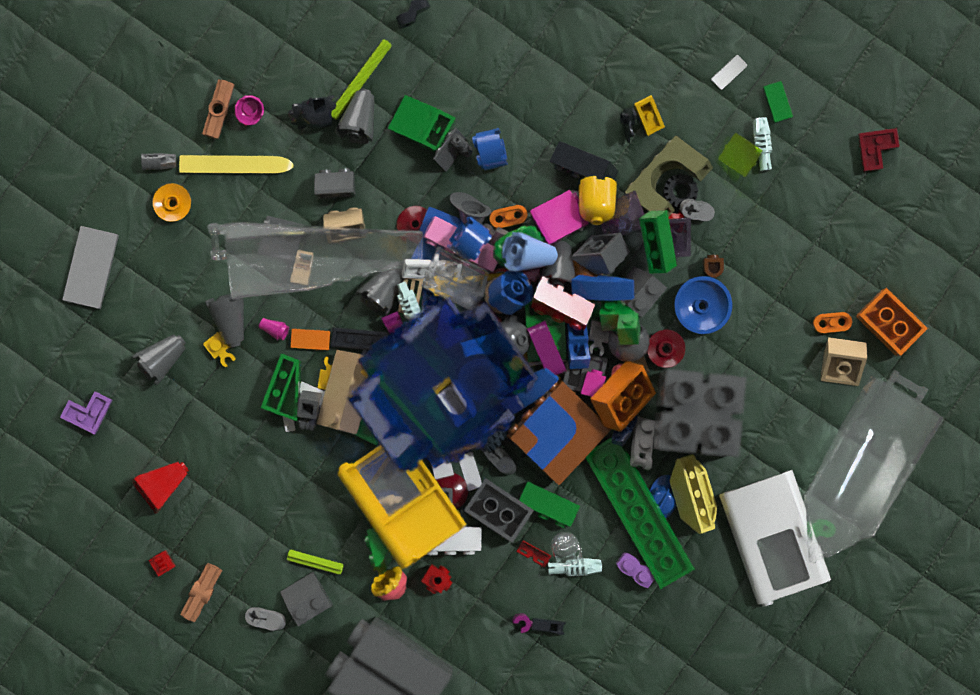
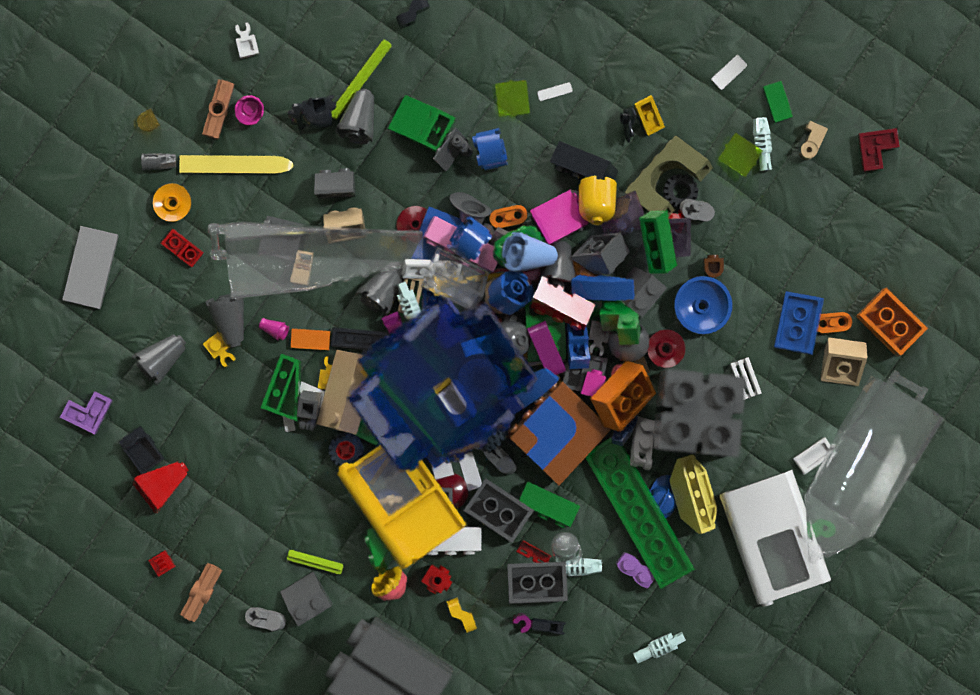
none -> black piece [119,426,165,474]
none -> clear yellow tile [137,108,161,132]
none -> red slope [161,228,204,267]
none -> white plate [236,23,259,59]
none -> black wheel [329,433,364,466]
none -> yellow piece [447,598,477,633]
none -> clear neon green piece [495,80,530,117]
none -> dark grey slope [508,562,568,603]
none -> white sticker [537,83,572,101]
none -> light aqua hinge [633,632,686,664]
none -> white tile [730,357,761,400]
none -> blue tile [774,291,824,355]
none -> white tile [793,437,836,475]
none -> tan leg [799,121,828,160]

